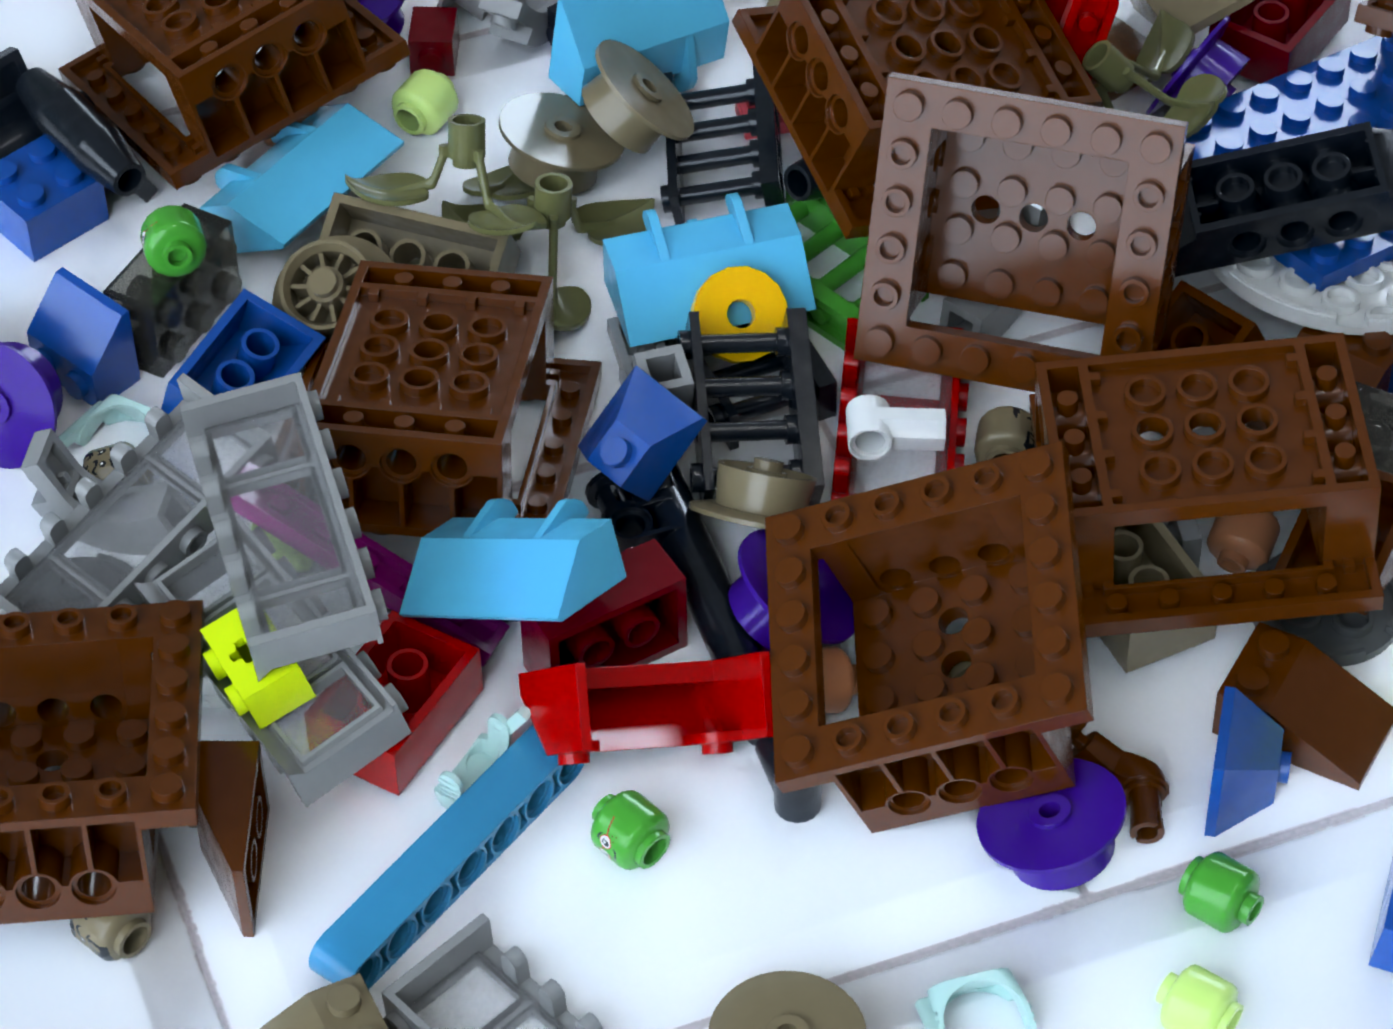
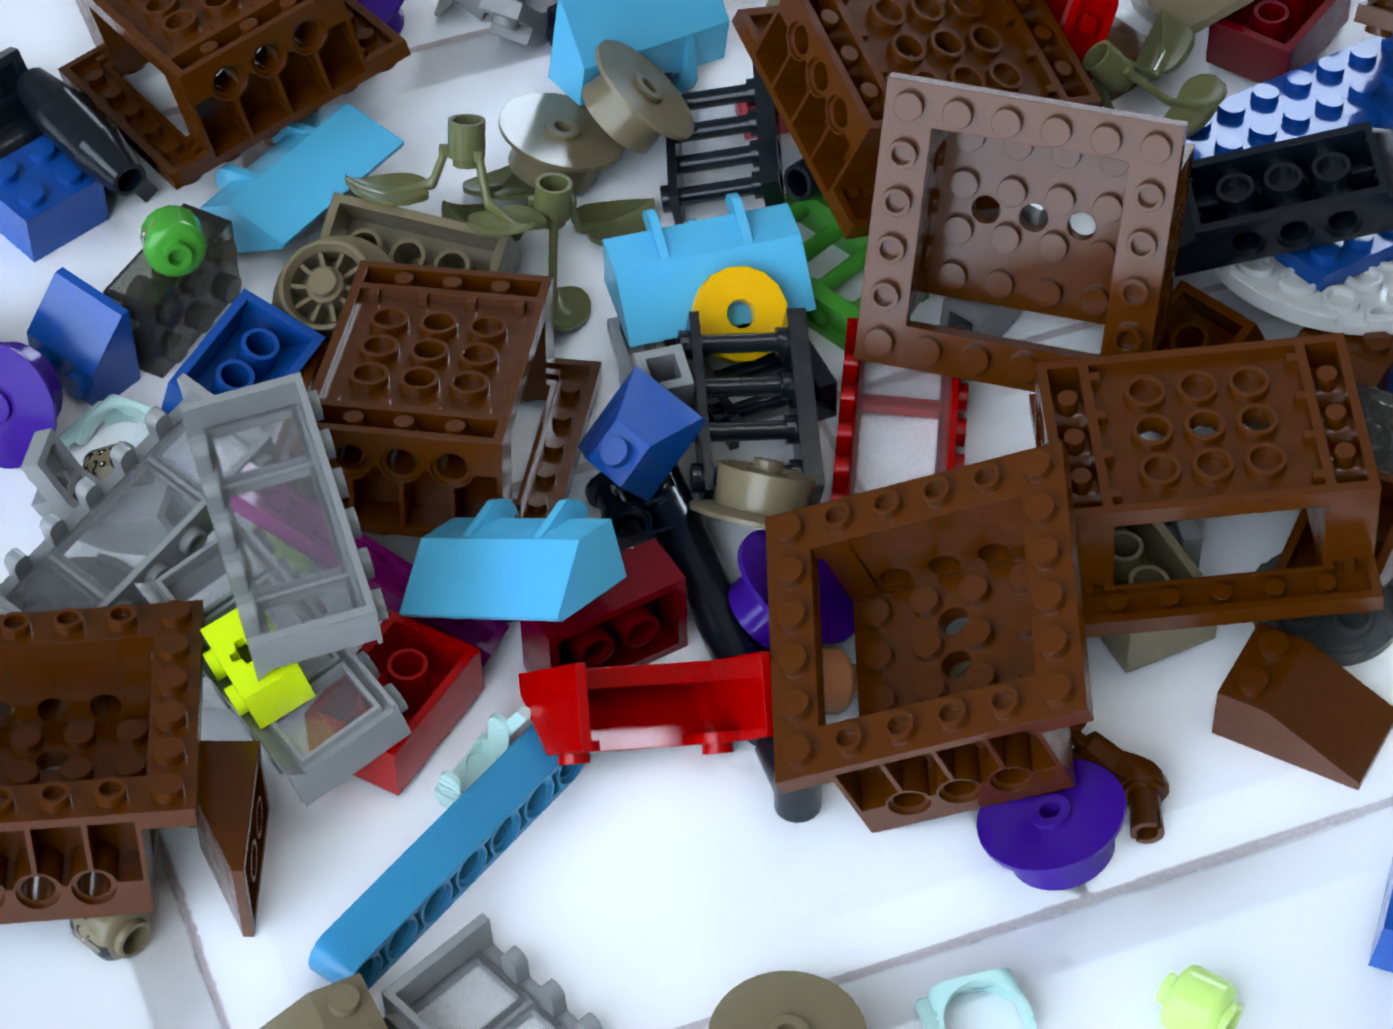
yellowish green head [391,69,459,135] -> none
dark red brick [408,6,460,76] -> none
bright green head [590,790,671,870] -> none
white piece [845,394,946,461] -> none
dark tan head [974,406,1036,462] -> none
dark purple piece [1145,15,1251,115] -> none
bright green head [1178,851,1264,933] -> none
blue slope [1204,686,1292,837] -> none
nougat head [1206,512,1281,574] -> none

